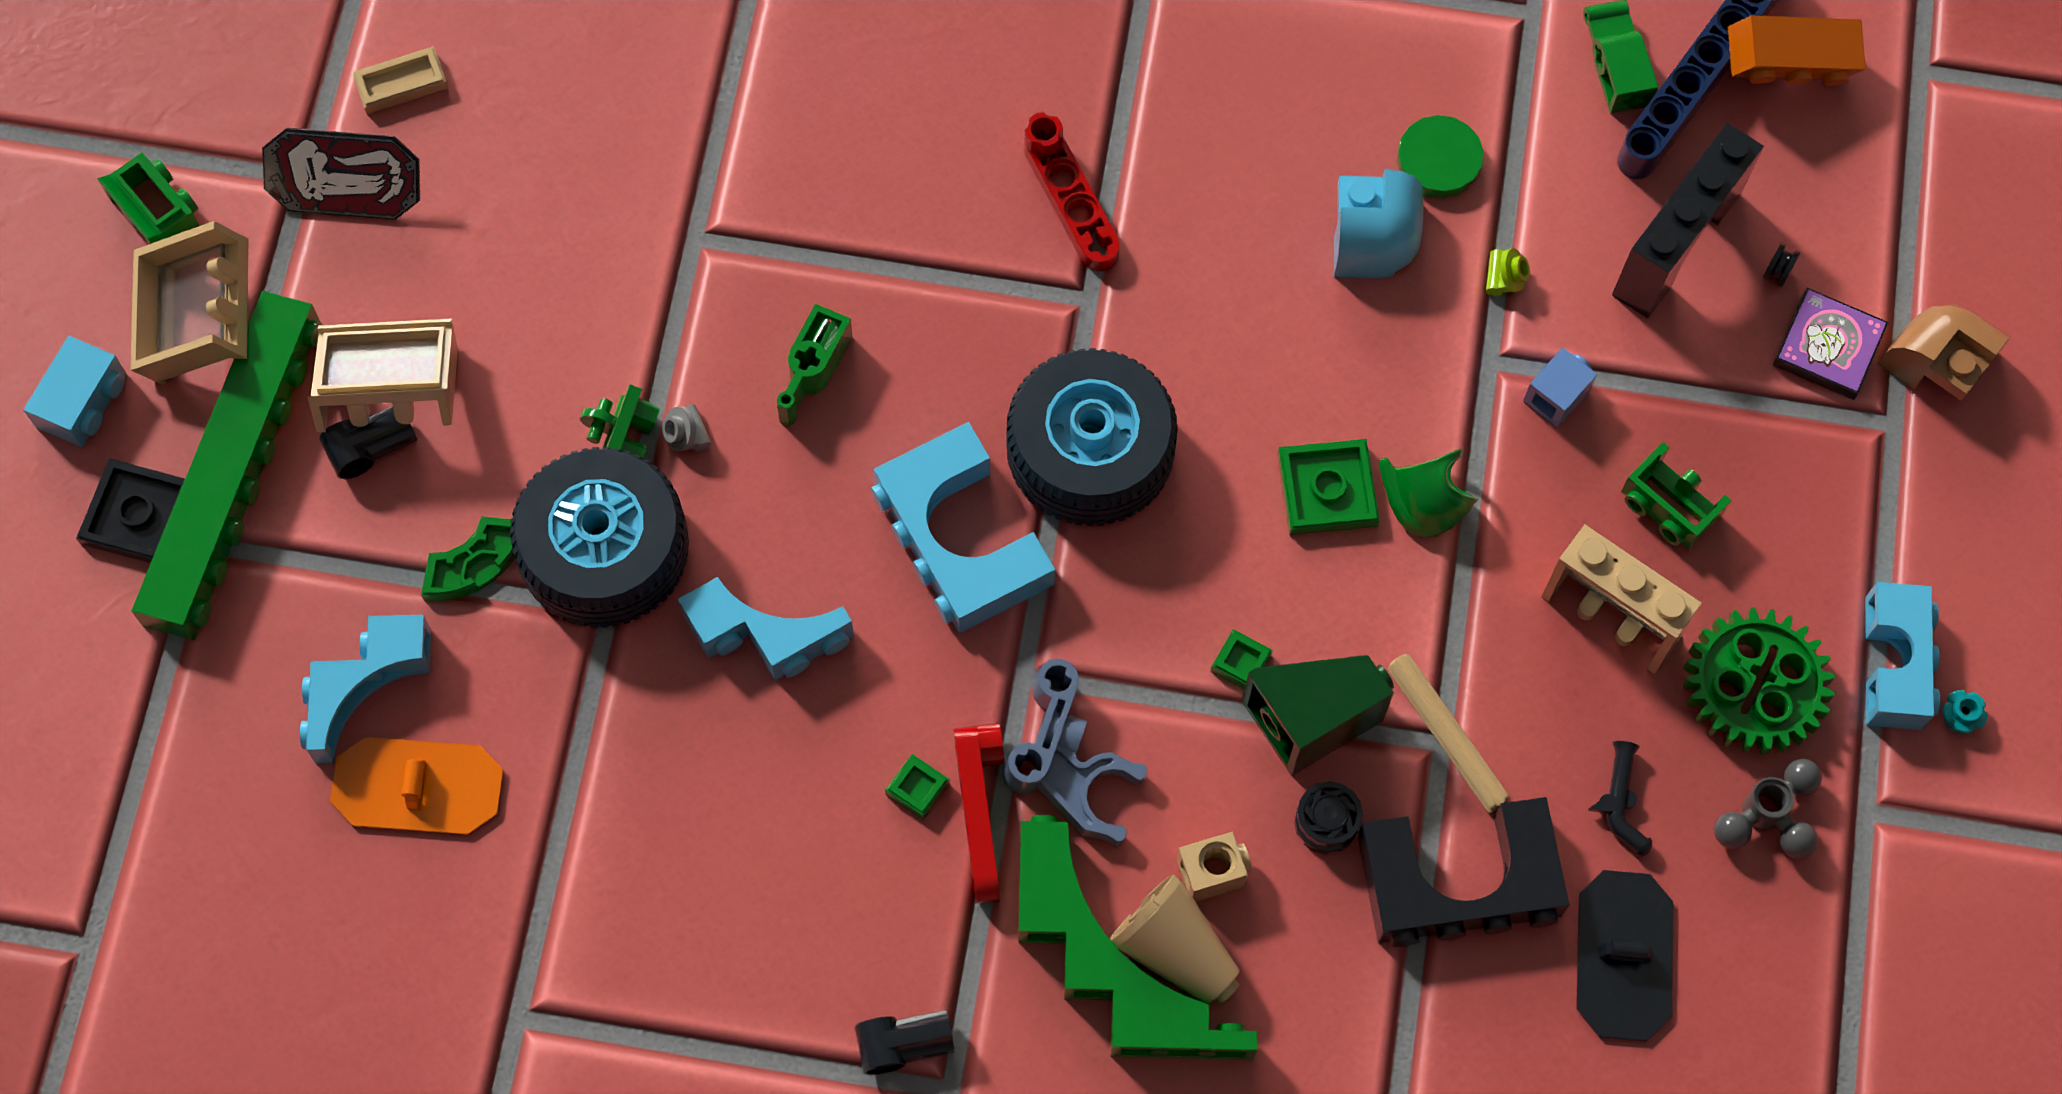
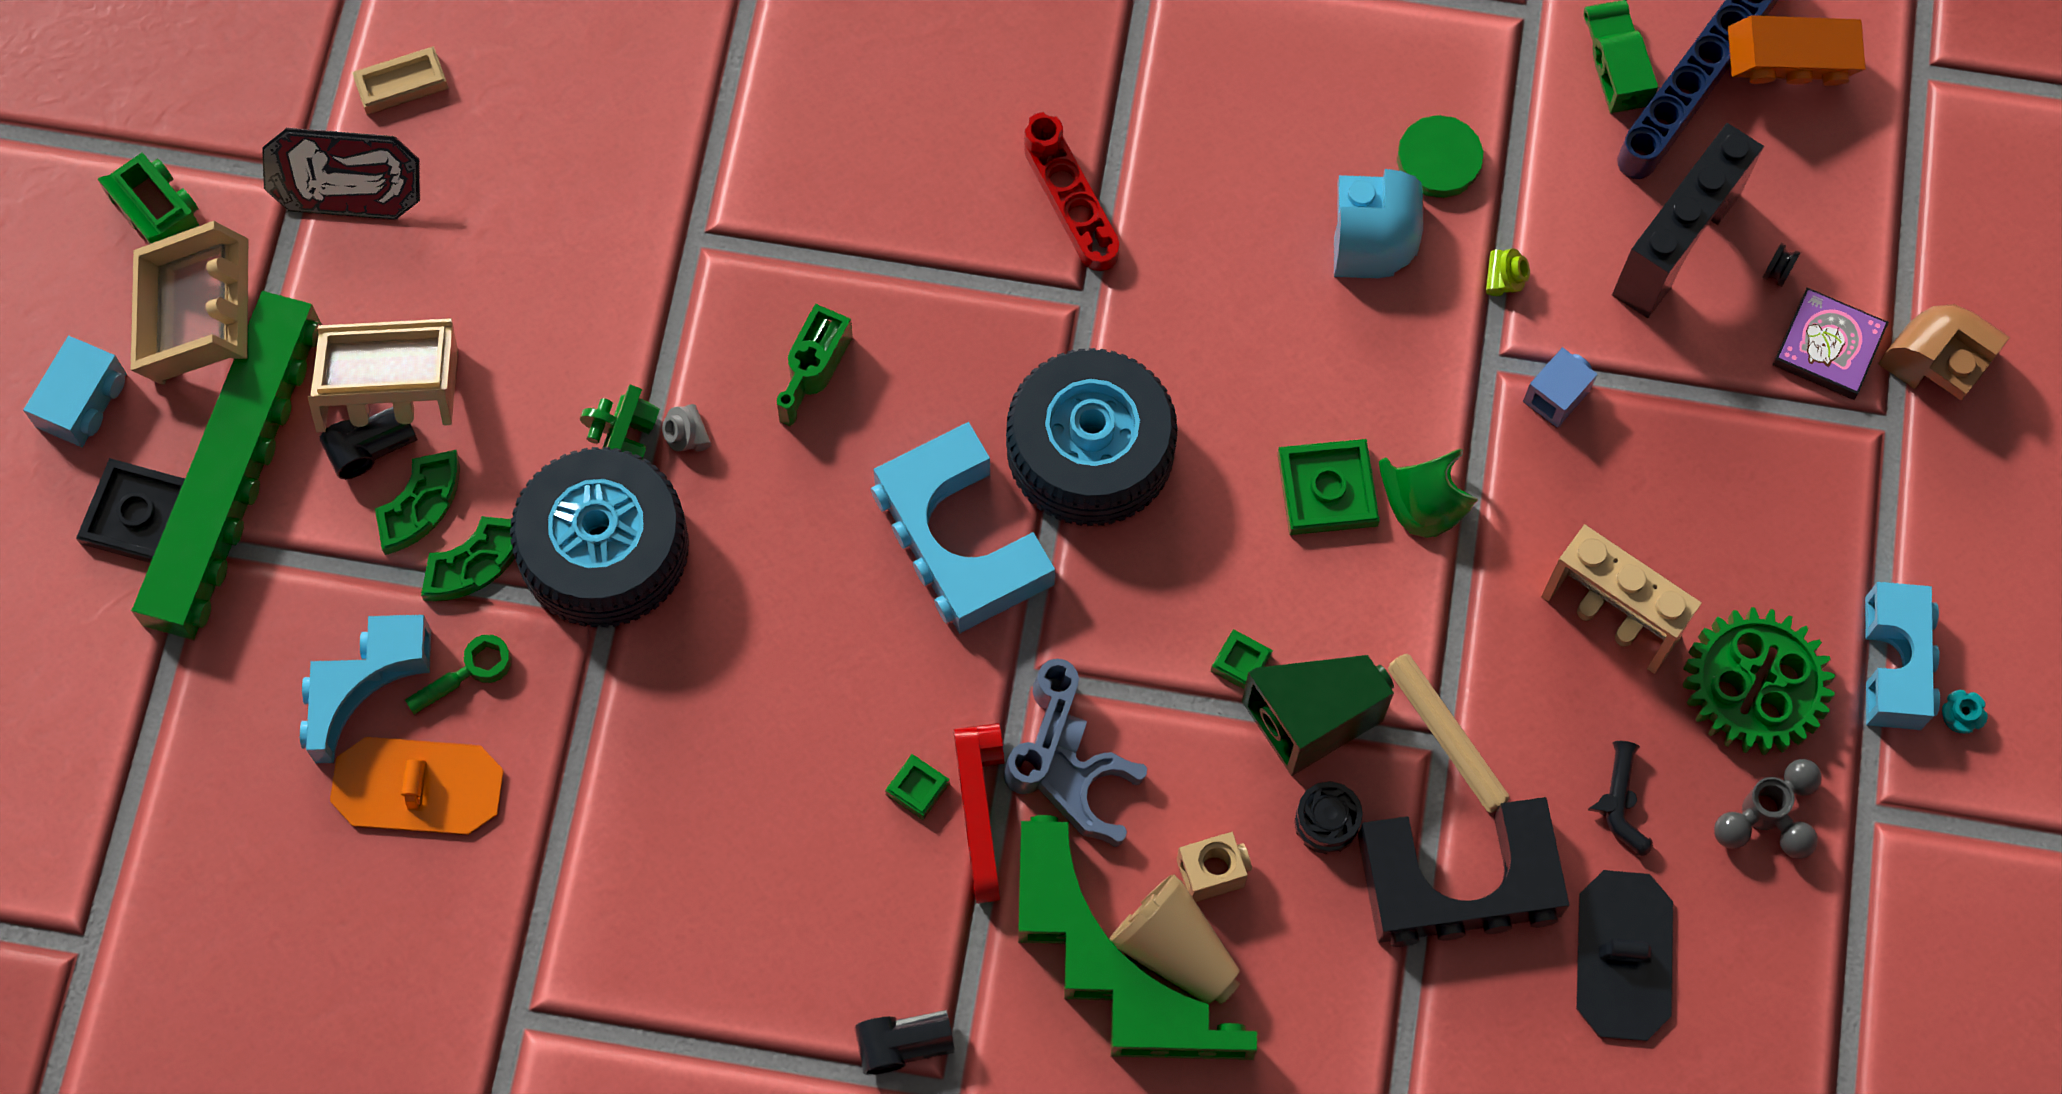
medium azure arch [678,577,854,680] -> none
green window [1621,442,1732,549] -> none
none -> green tile [375,450,460,555]
none -> green piece [404,635,512,715]

